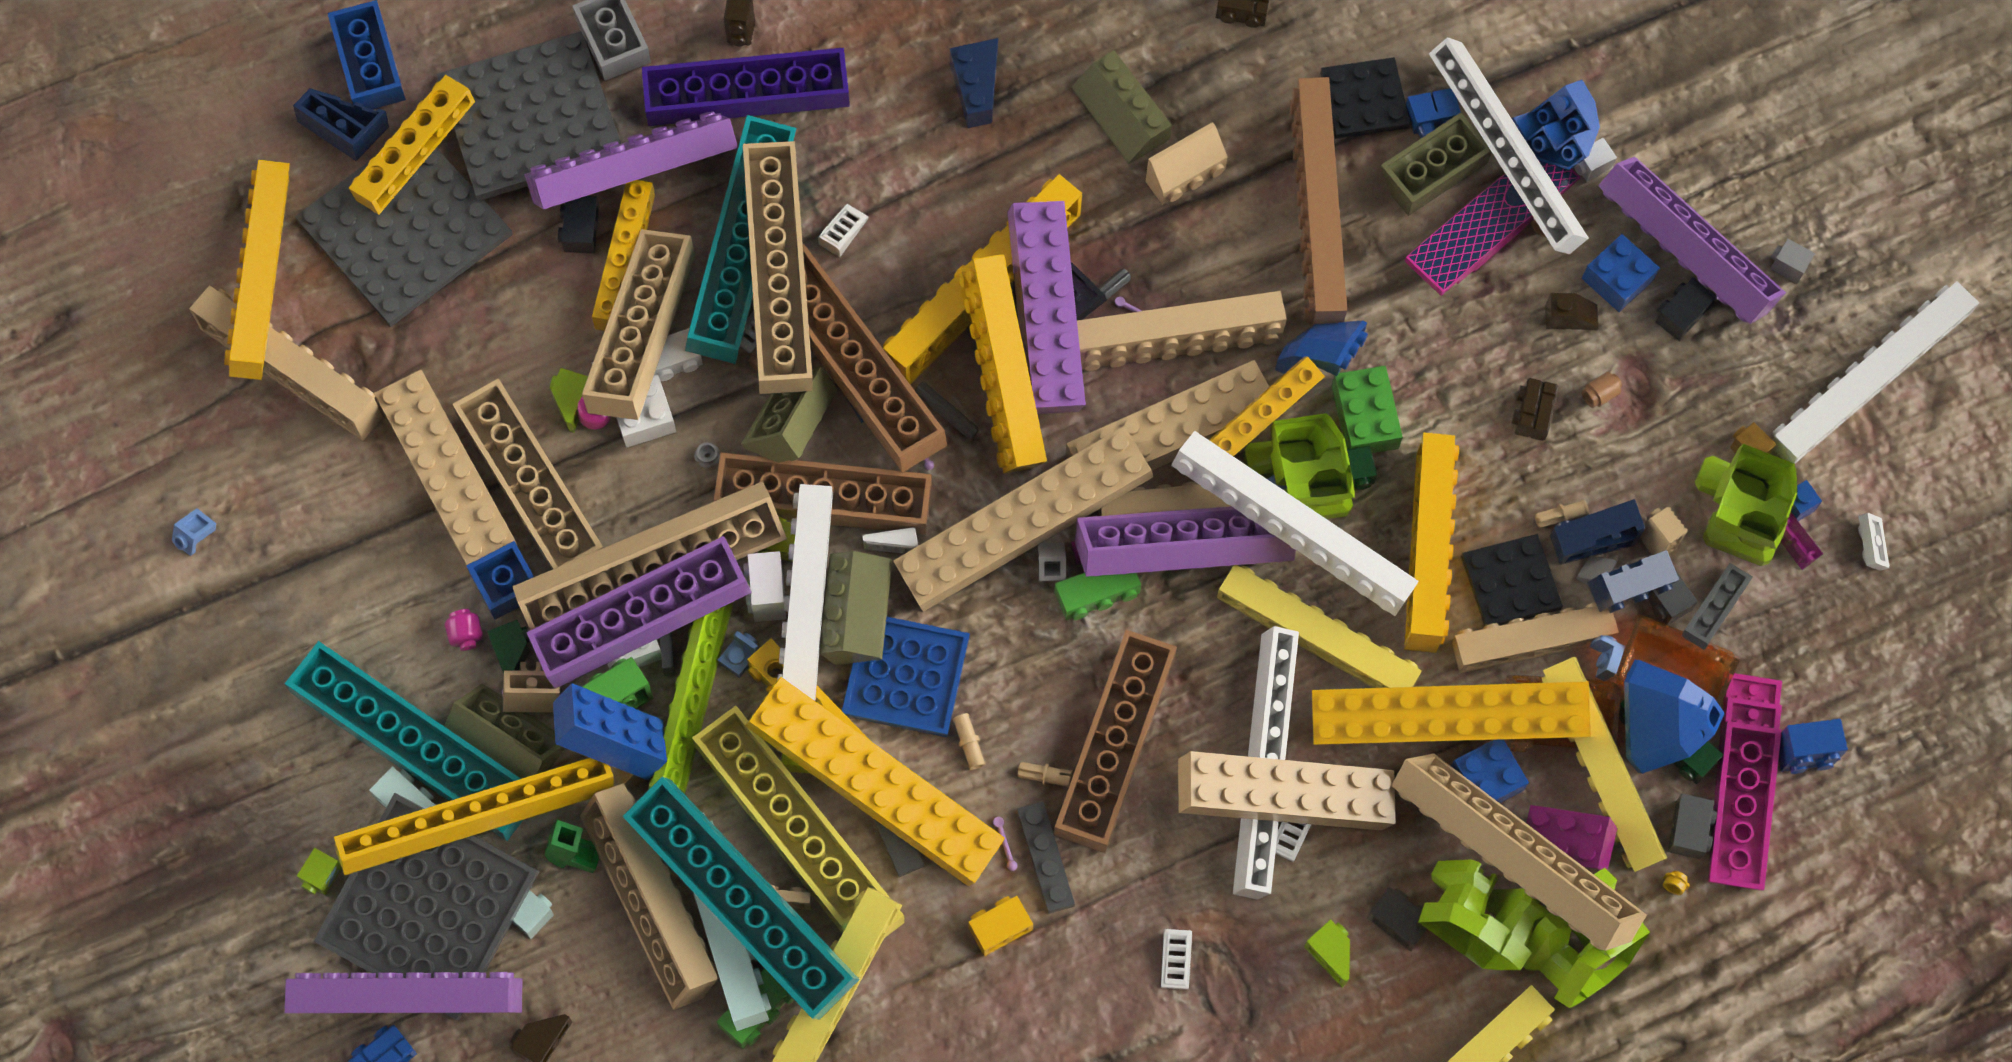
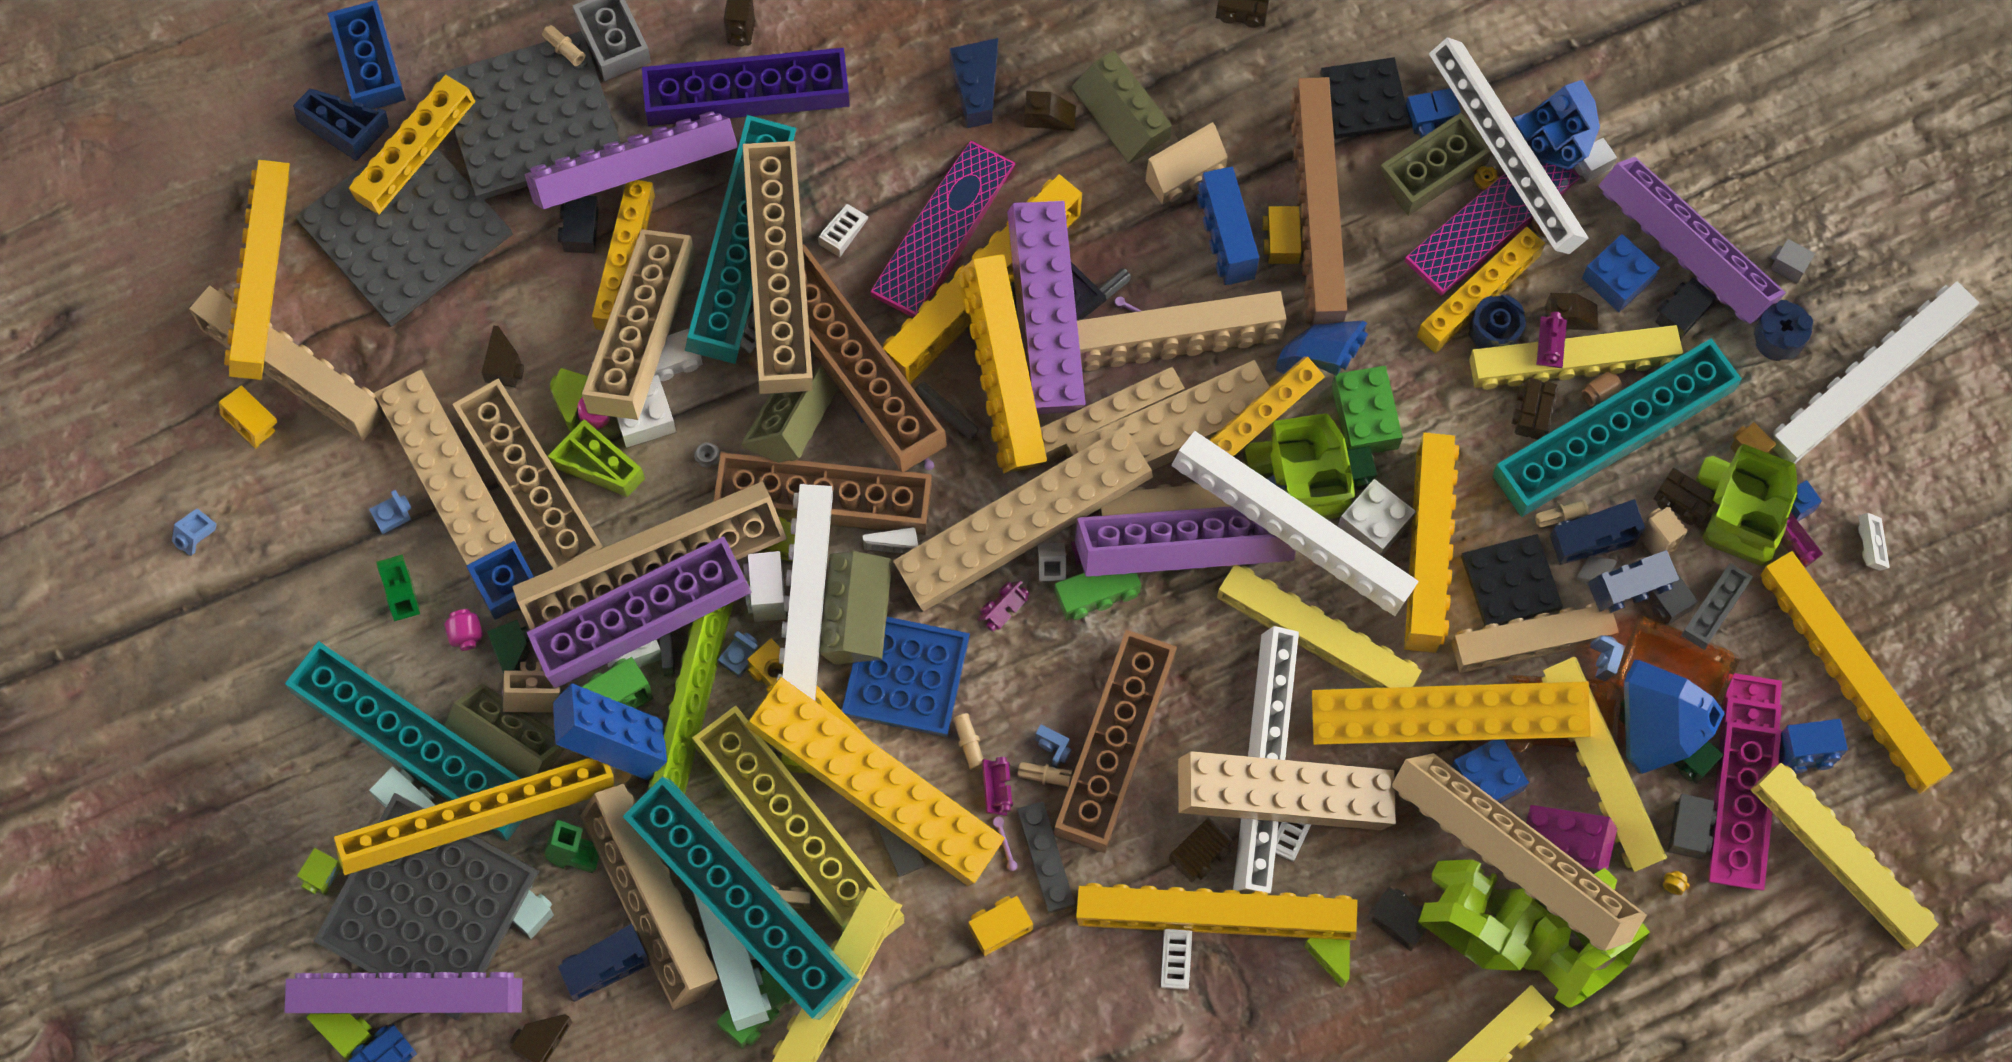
none -> yellow hinge [219,385,277,449]
none -> lime slope [306,1013,374,1062]
none -> medium blue bracket [369,490,412,534]
none -> green brick [376,554,420,622]
none -> dark brown slope [481,325,524,388]
none -> tan axle [542,25,586,66]
none -> lime wedge [547,419,645,497]
none -> dark blue wedge [558,923,650,1002]
none -> dark blue slope [871,141,1015,318]
none -> magenta hinge [977,581,1029,632]
none -> magenta hinge [982,757,1013,816]
none -> dark brown slope [1024,91,1076,131]
none -> medium blue bracket [1035,724,1072,768]
none -> tan brick [1040,367,1185,465]
none -> yellow brick [1076,883,1358,940]
none -> dark brown brick [1169,817,1232,882]
none -> blue brick [1197,166,1259,286]
none -> yellow brick [1262,206,1301,264]
none -> white brick [1338,479,1416,556]
none -> yellow brick [1417,226,1546,354]
none -> dark blue brick [1469,295,1526,349]
none -> light yellow brick [1469,325,1683,390]
none -> yellow plate [1474,166,1499,190]
none -> teal brick [1492,338,1742,517]
none -> magenta hinge [1536,312,1567,368]
none -> dark brown brick [1653,467,1715,527]
none -> light yellow brick [1750,763,1939,950]
none -> dark blue brick [1754,300,1813,361]
none -> yellow brick [1760,551,1953,794]

